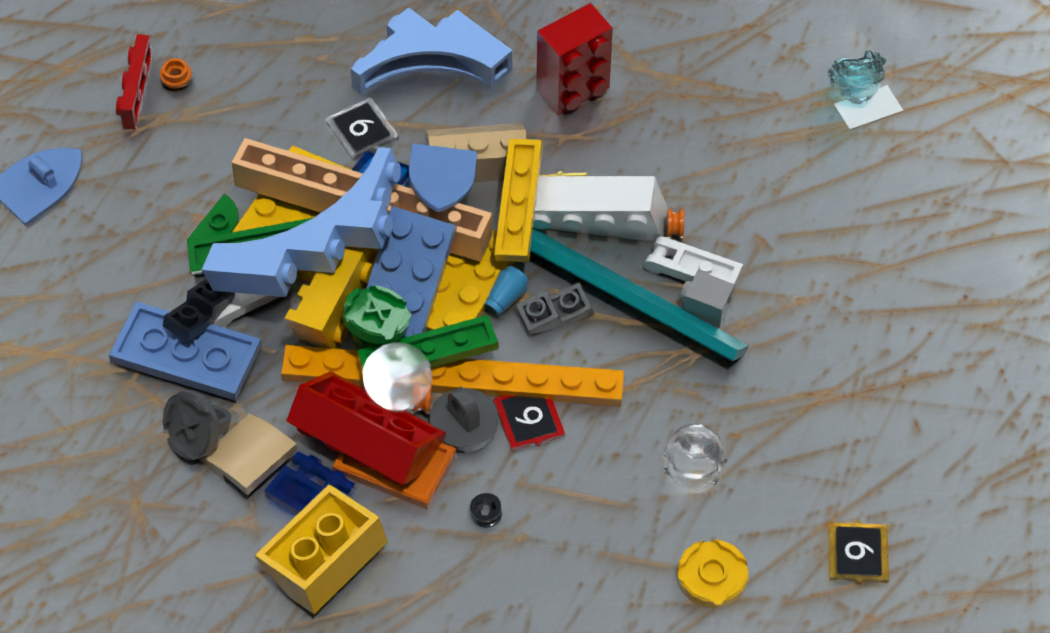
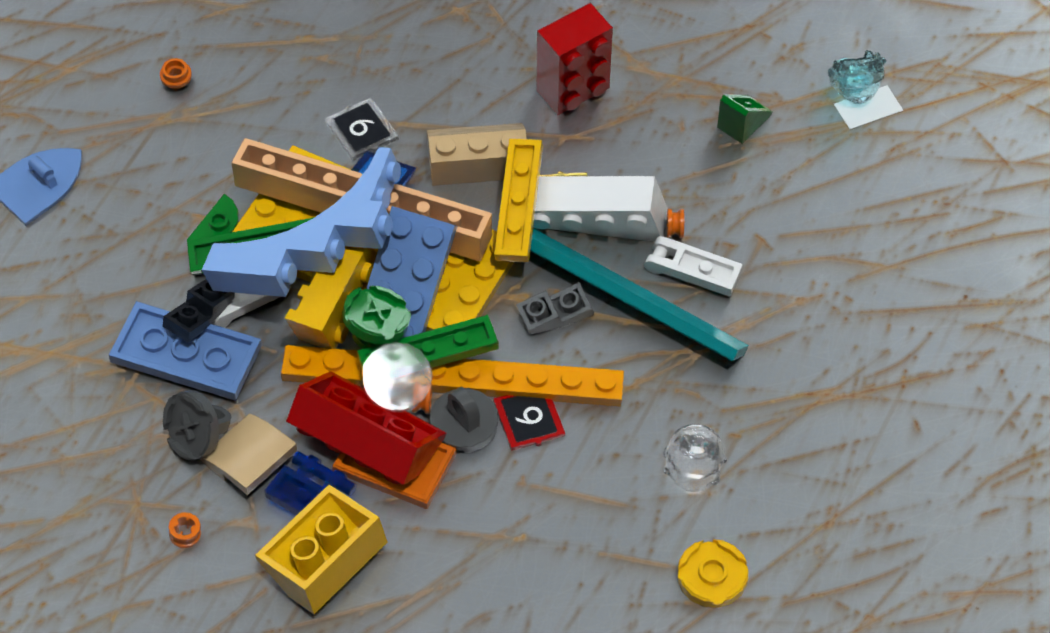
red plate [116,34,153,130] -> none
light blue arch [351,7,512,95] -> none
medium blue shield [409,143,477,212] -> none
black bush [470,493,502,528] -> none
dark azure cone [484,266,529,317] -> none
light grey brick [680,270,735,328] -> none
piece [829,521,889,585] -> none
none -> orange bush [168,512,201,548]
none -> green slope [717,94,773,144]

